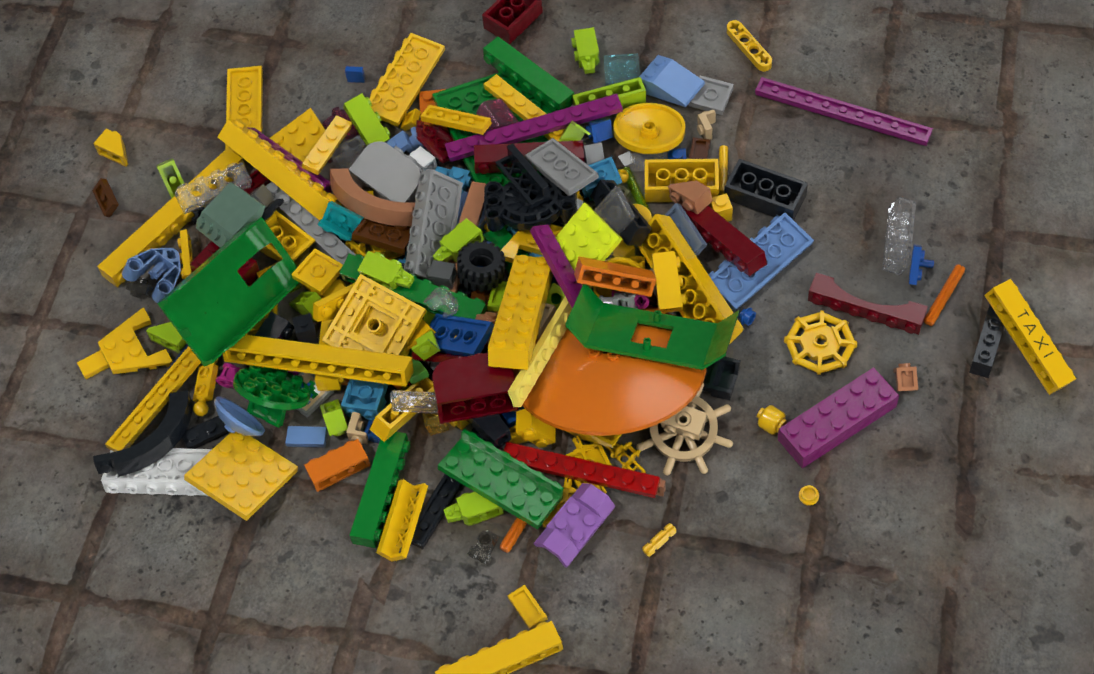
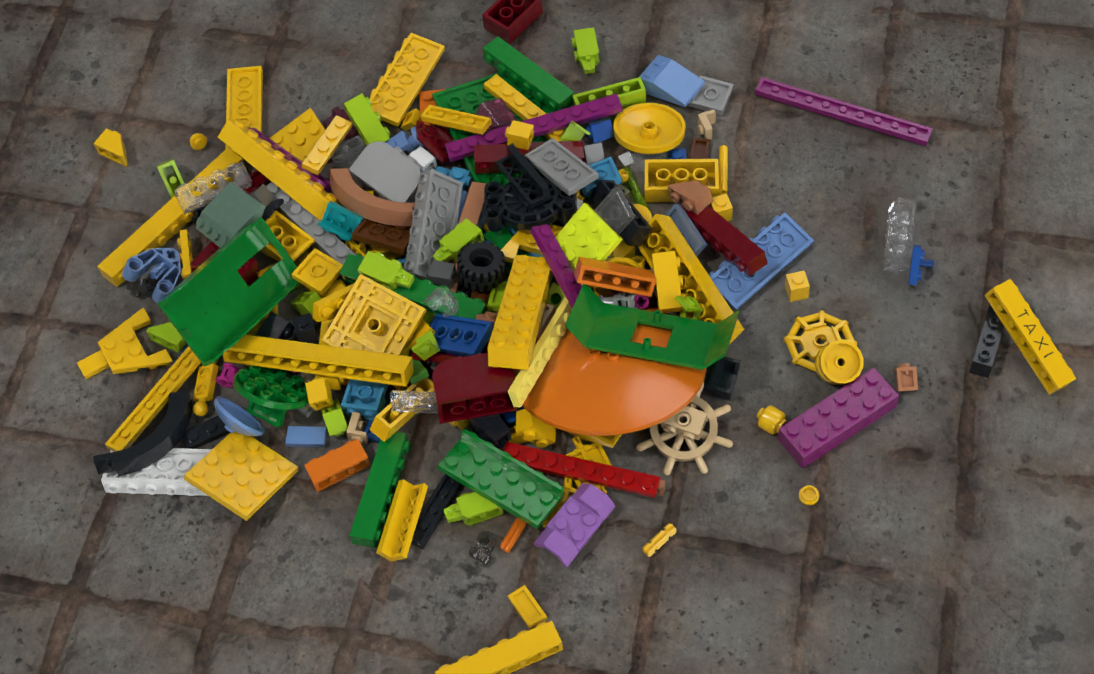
reddish brown plate [92,178,119,217] -> none
blue tile [345,66,365,83] -> none
clear yellow brick [421,402,449,436] -> none
yellow piece [603,441,646,473] -> none
clear light blue plate [604,53,640,86] -> none
black brick [724,159,808,220] -> none
yellow beam [727,20,772,71] -> none
blue plate [739,307,756,326] -> none
dark red arch [808,273,928,335] -> none
orange axle [924,264,965,326] -> none
none -> yellow plate [190,133,207,151]
none -> yellow brick [305,378,334,411]
none -> yellow brick [505,120,534,150]
none -> lime bracket [675,296,704,320]
none -> yellow brick [785,271,810,302]
none -> yellow wheel [815,340,864,385]

